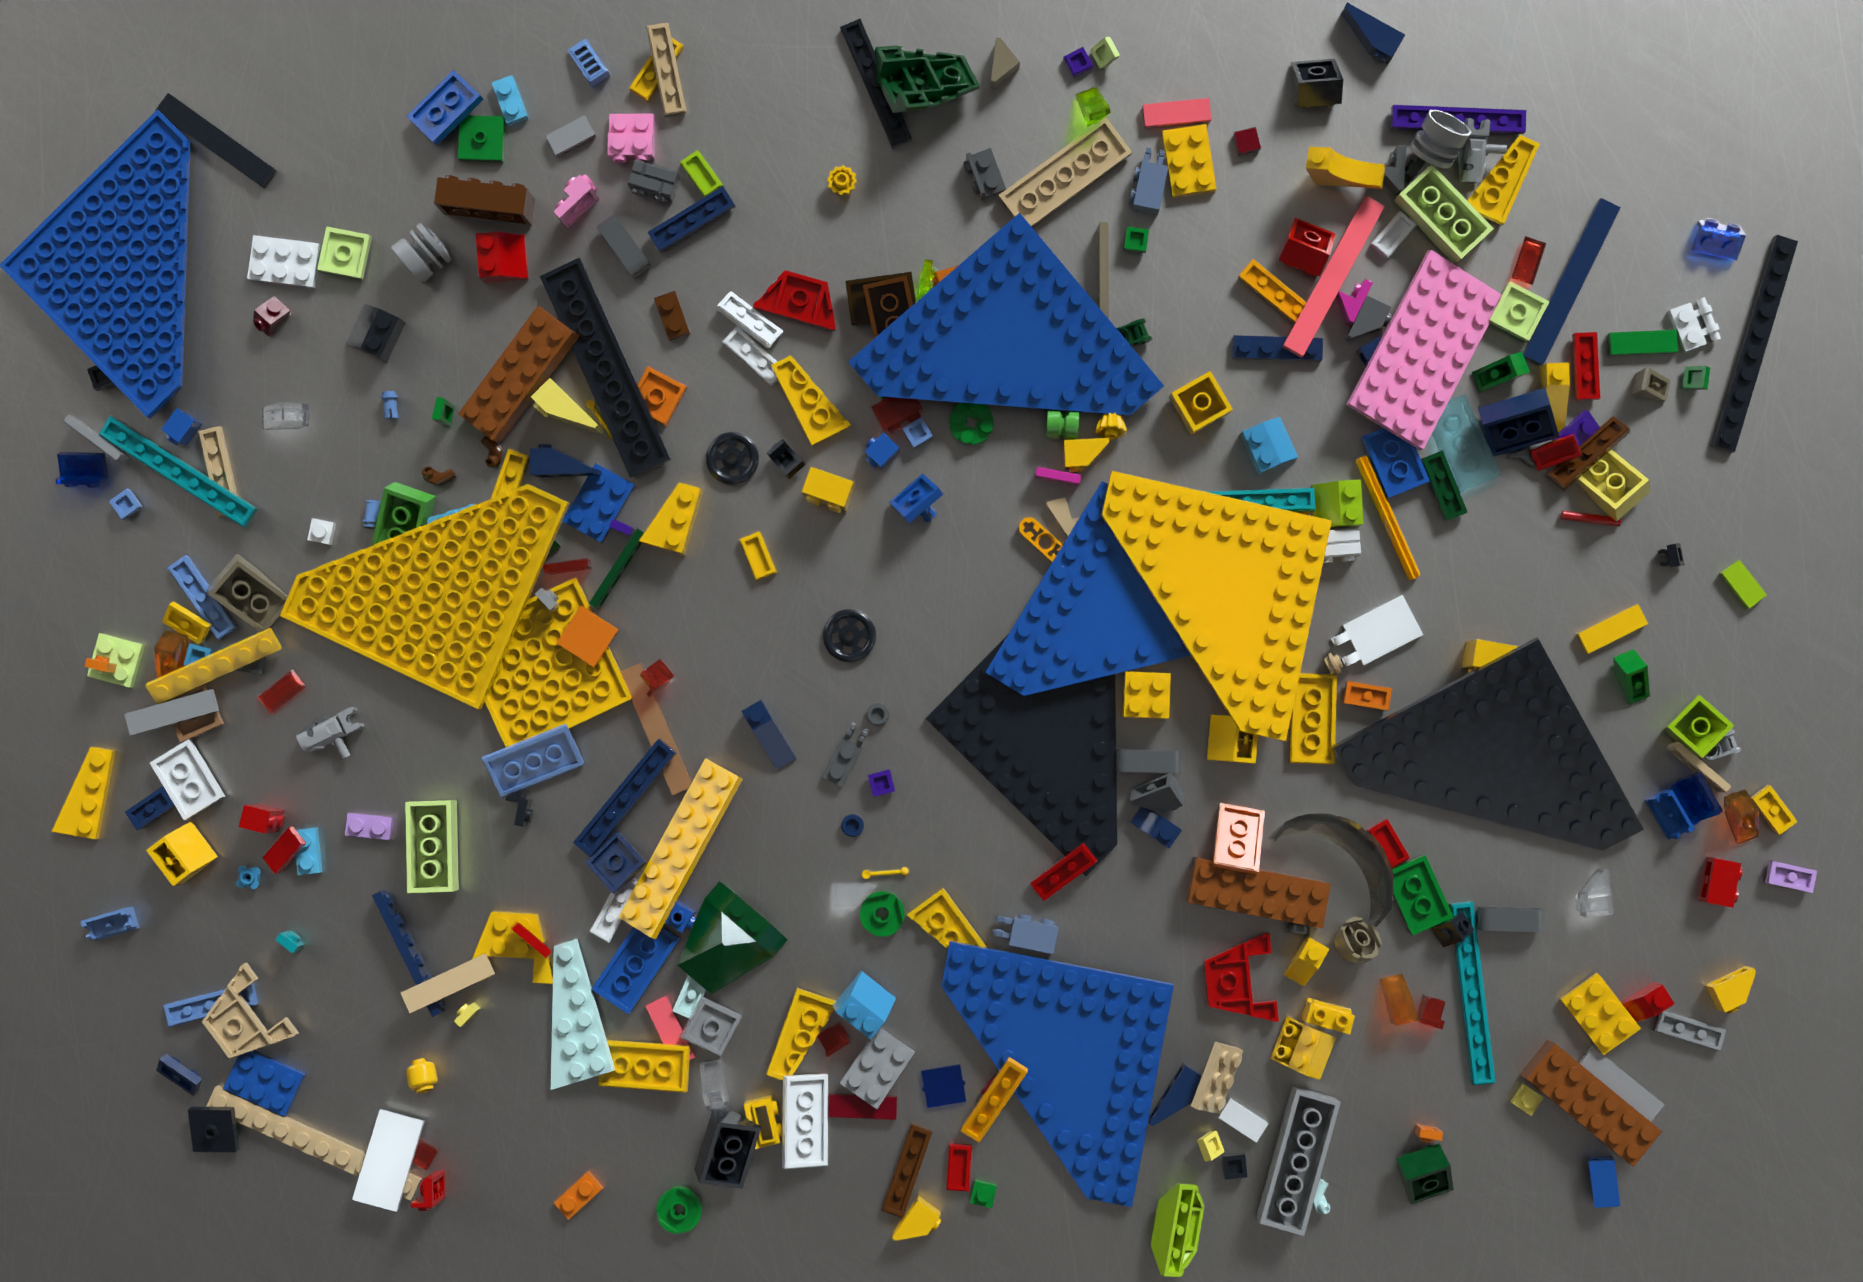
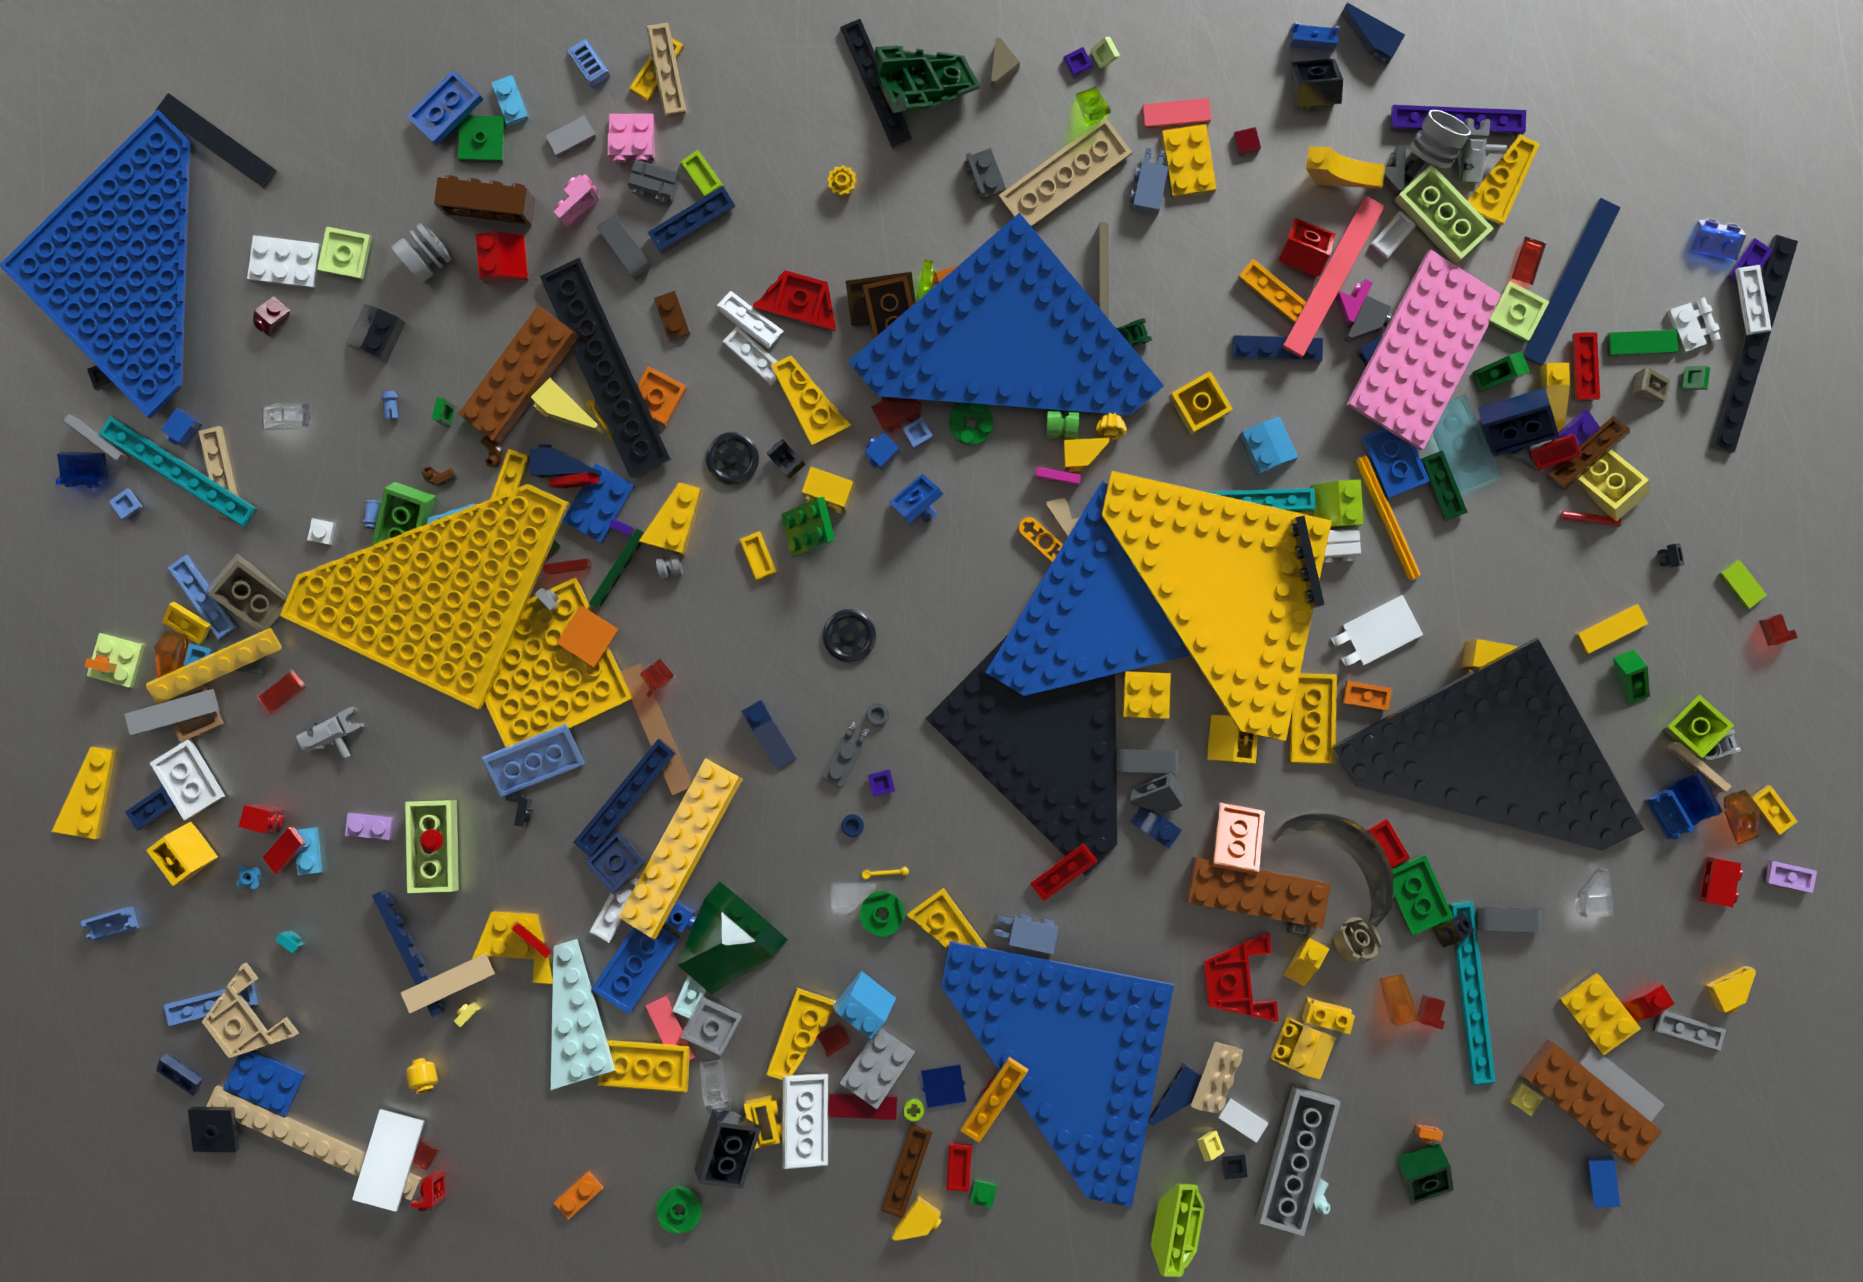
green plate [1124,227,1149,253] -> none
tan plate [1324,653,1343,674] -> none
none -> red plate [420,829,443,852]
none -> red tile [549,473,599,489]
none -> light grey wheel [656,553,683,579]
none -> green plate [781,497,835,557]
none -> lime bush [904,1099,924,1121]
none -> black plate [1289,515,1325,609]
none -> blue hinge [1290,22,1339,51]
none -> dark purple plate [1727,238,1773,283]
none -> white tile [1735,265,1772,335]
none -> clear red panel [1759,614,1798,646]

